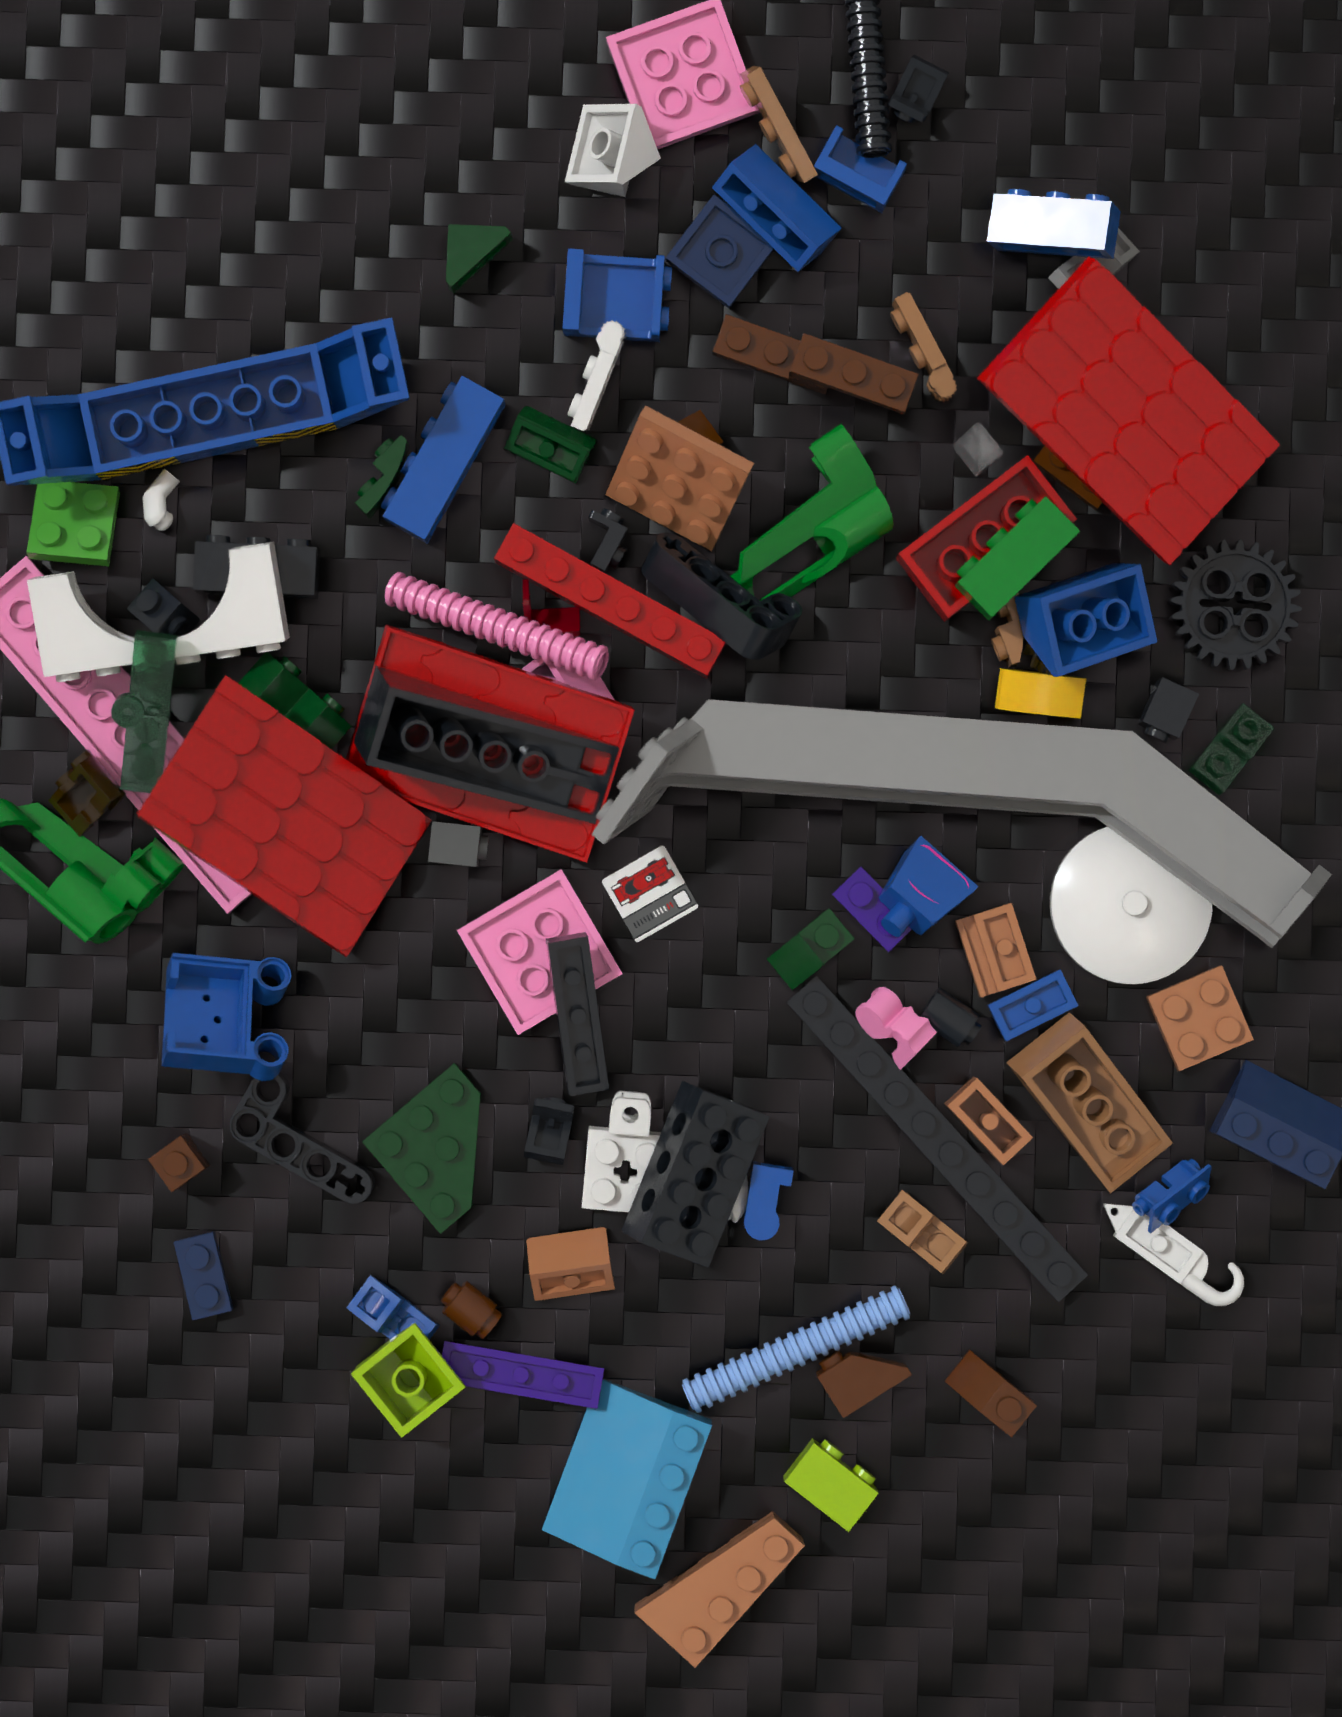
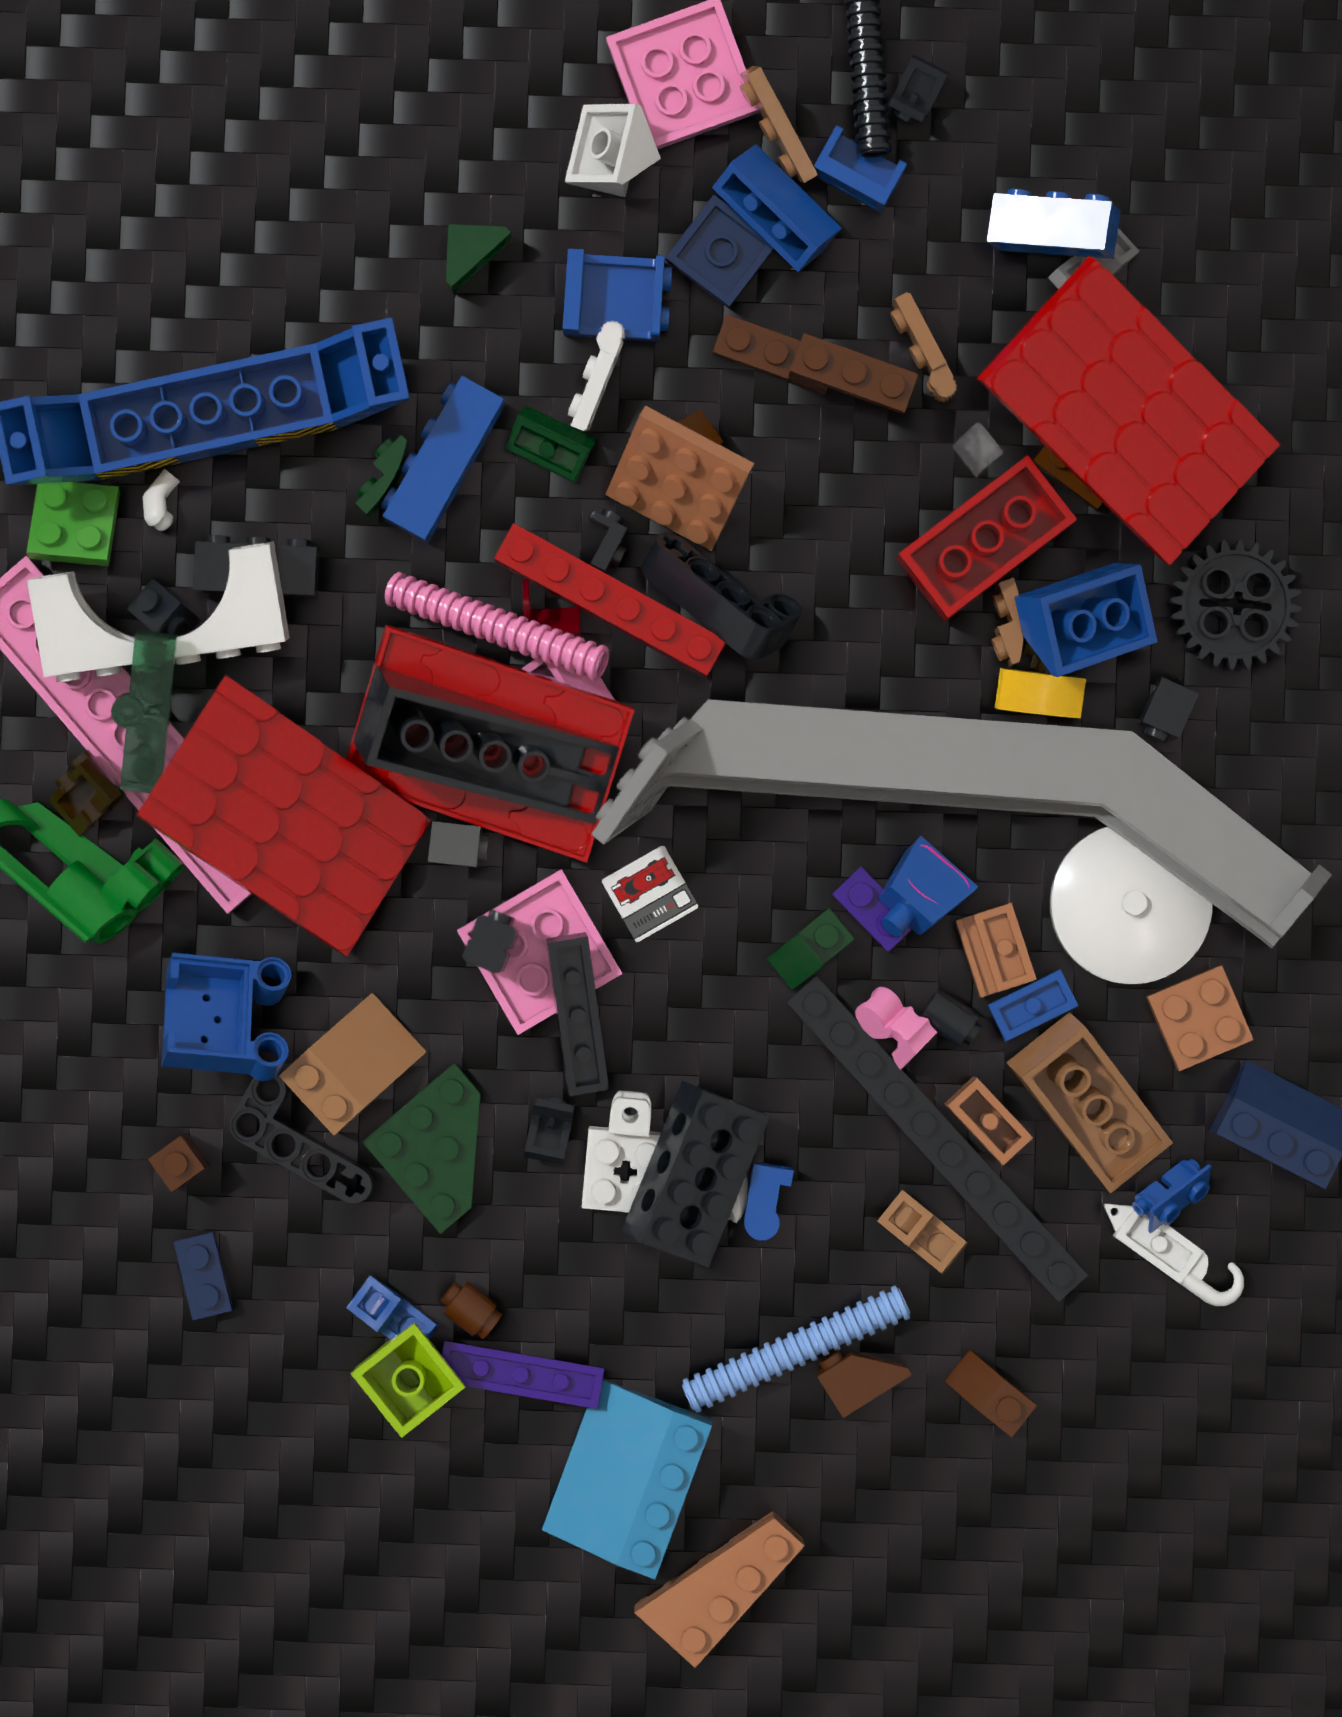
dark green brick [238,652,352,749] -> none
nougat panel [526,1227,615,1301] -> none
green panel [730,424,894,601] -> none
lime brick [783,1438,879,1532] -> none
green brick [955,496,1080,621] -> none
clear green slope [1188,703,1274,796] -> none
none -> medium nougat slope [279,992,427,1136]
none -> black brick [462,909,519,973]

